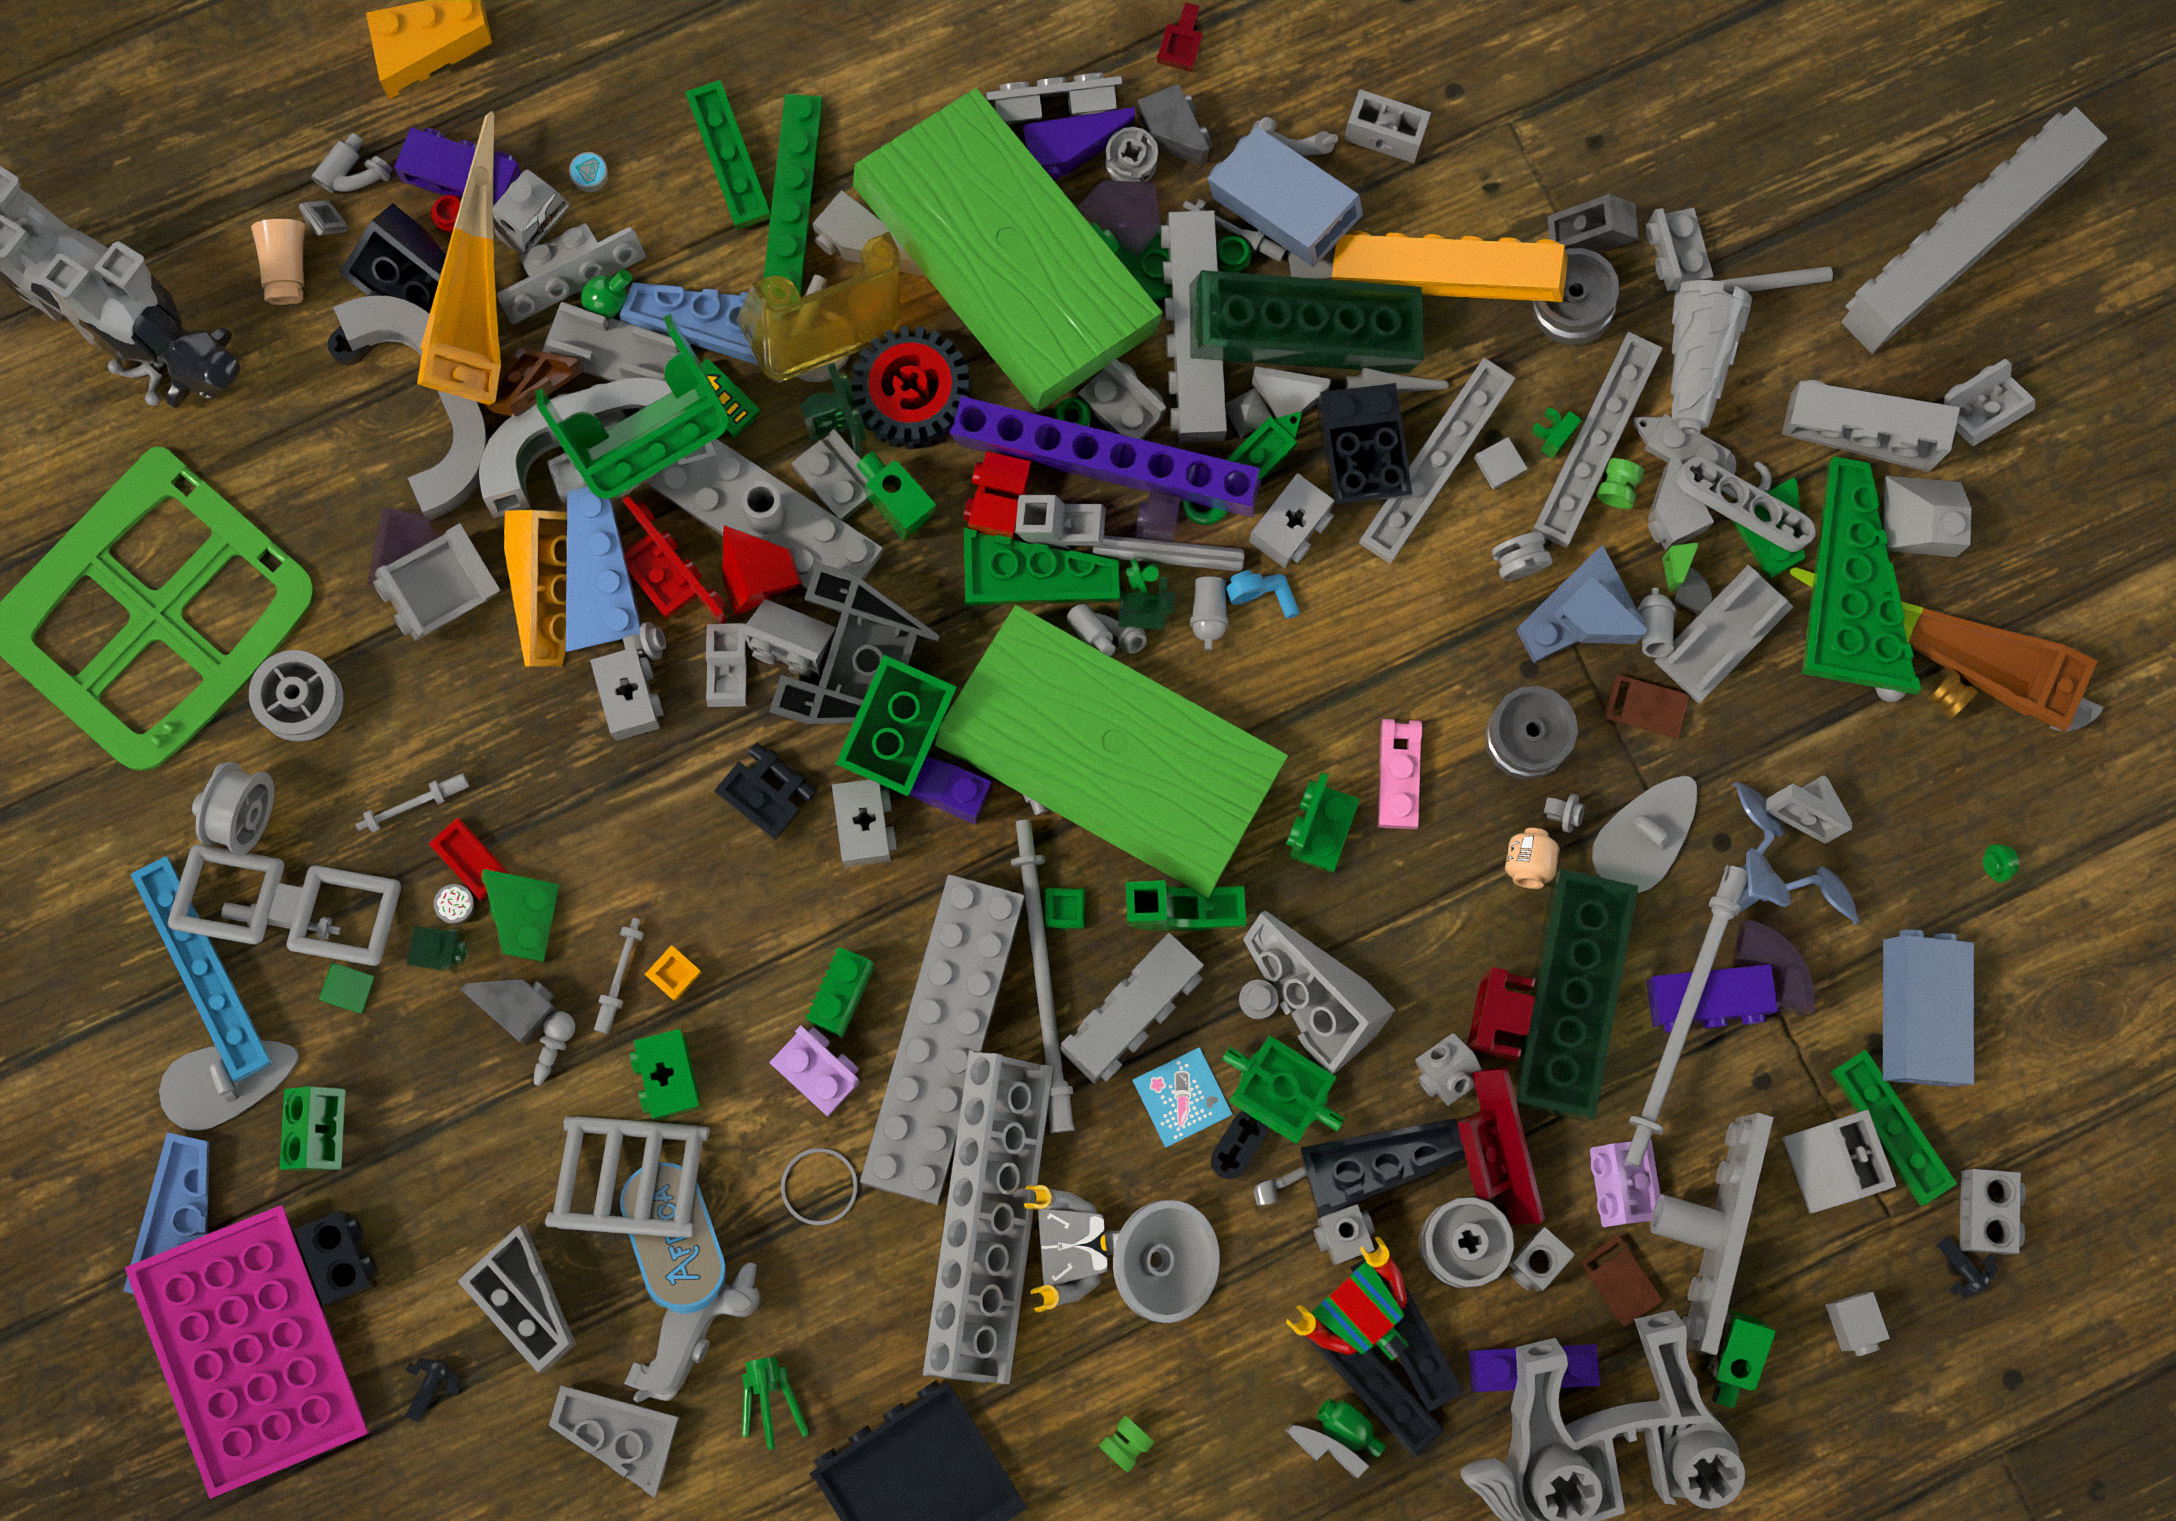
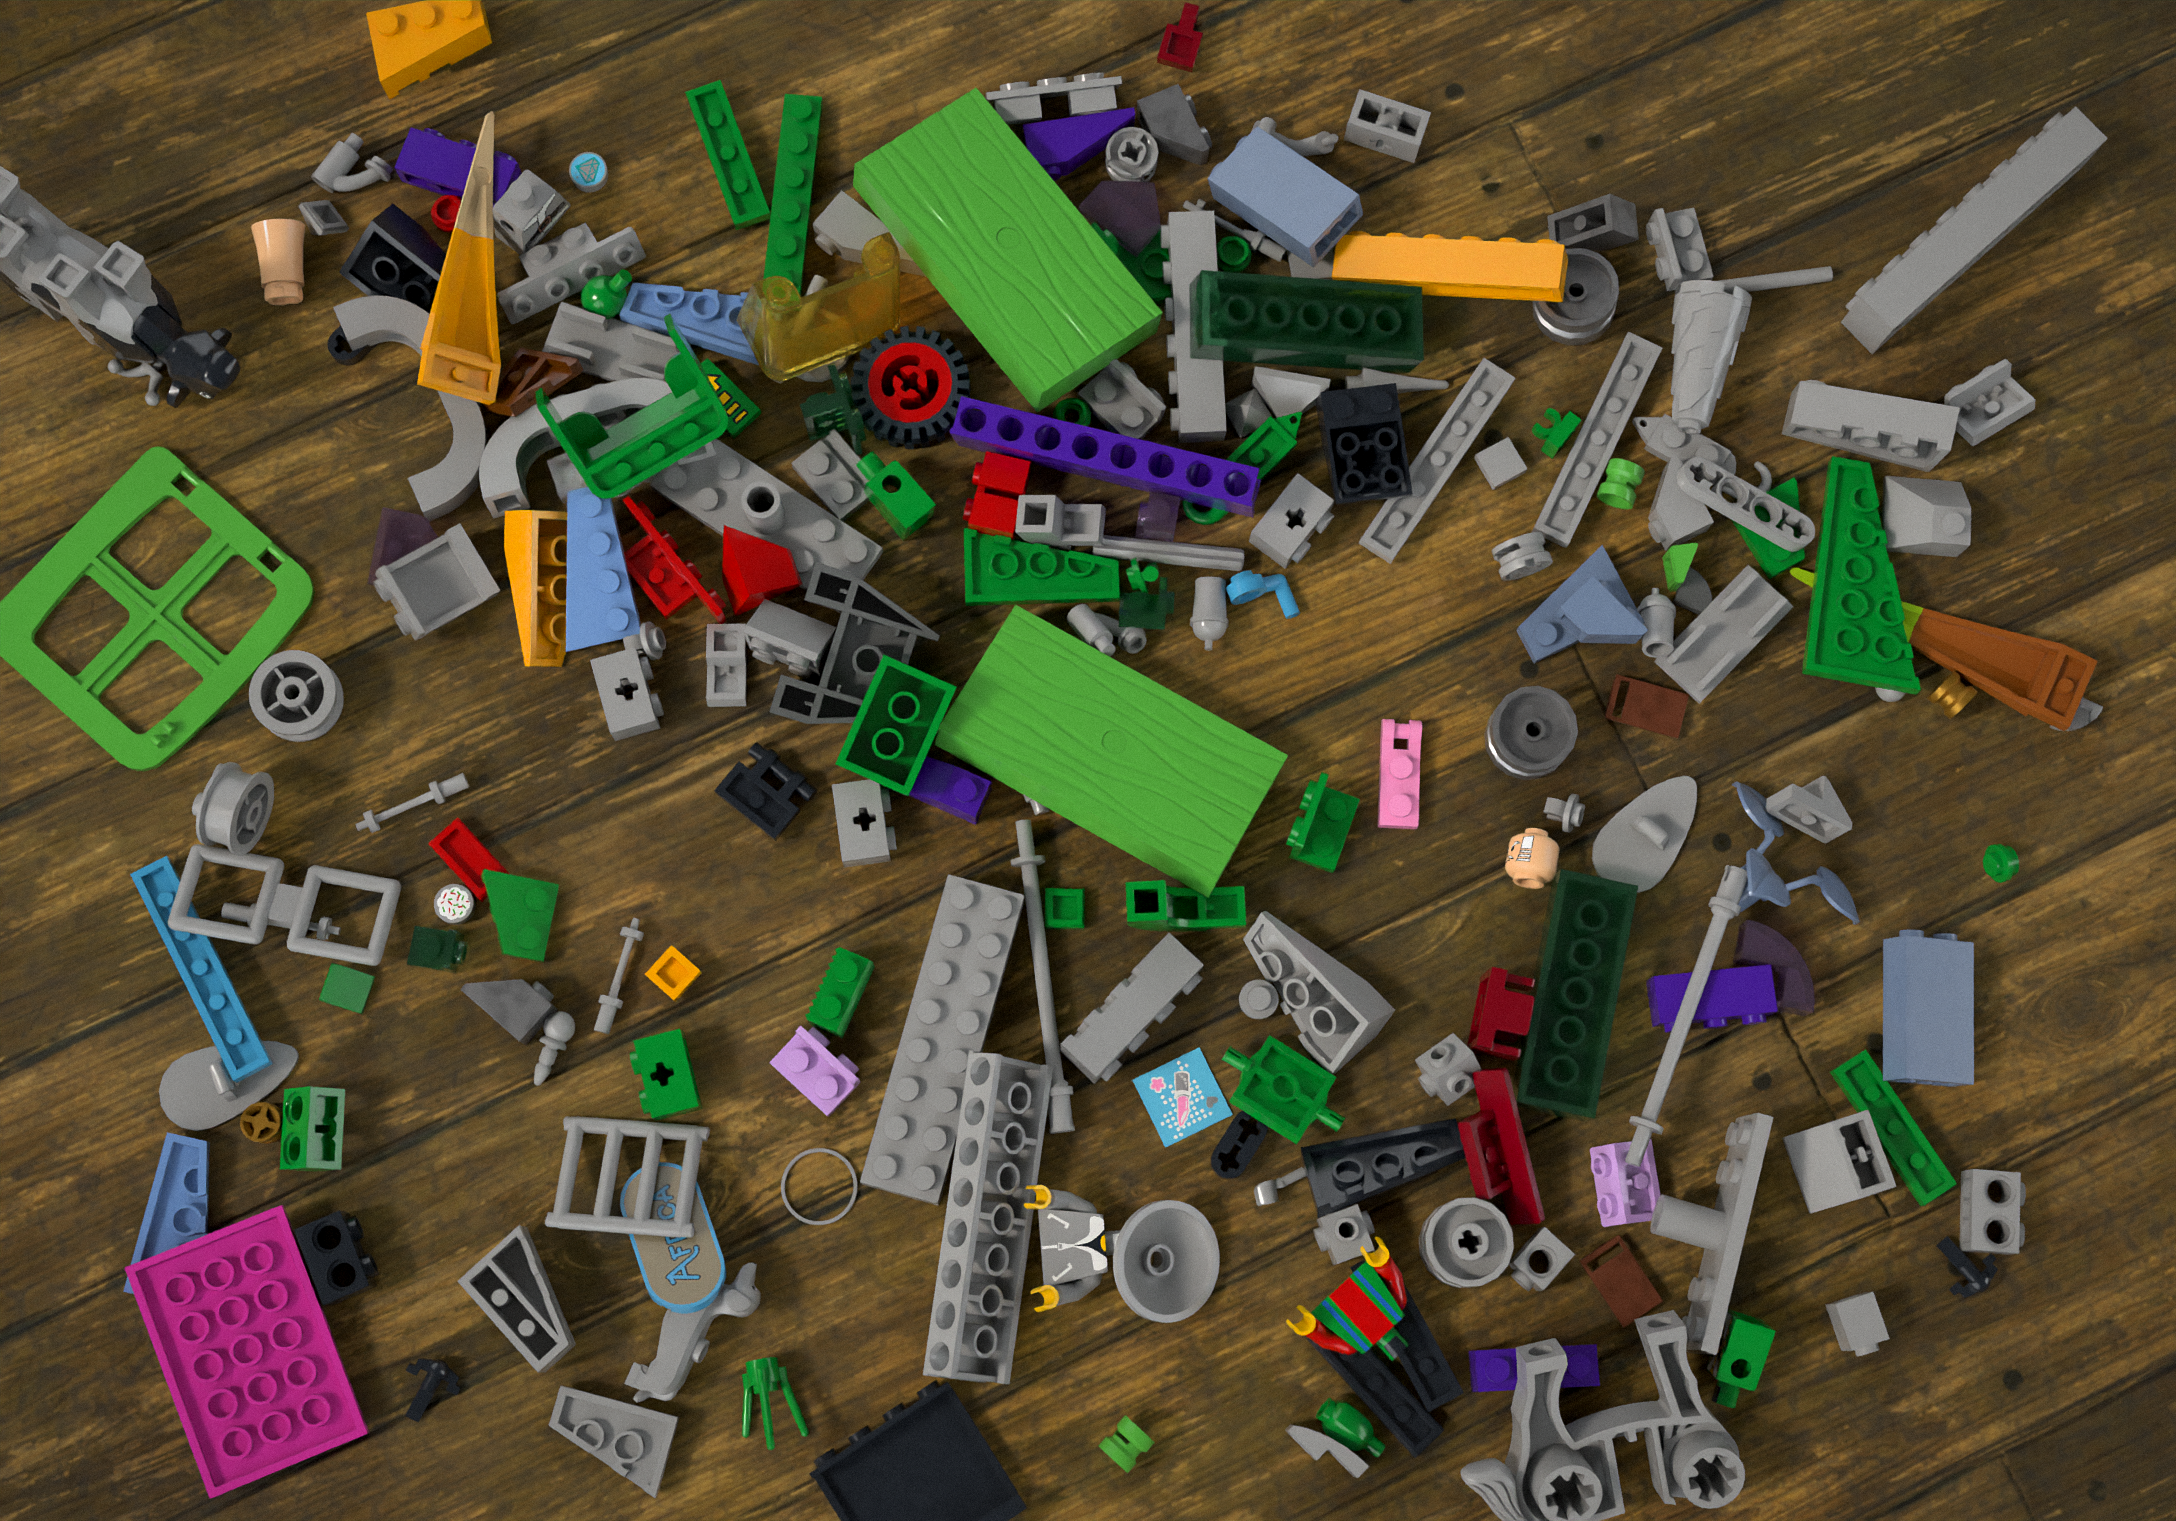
none -> pearl gold wheel [240,1102,283,1144]

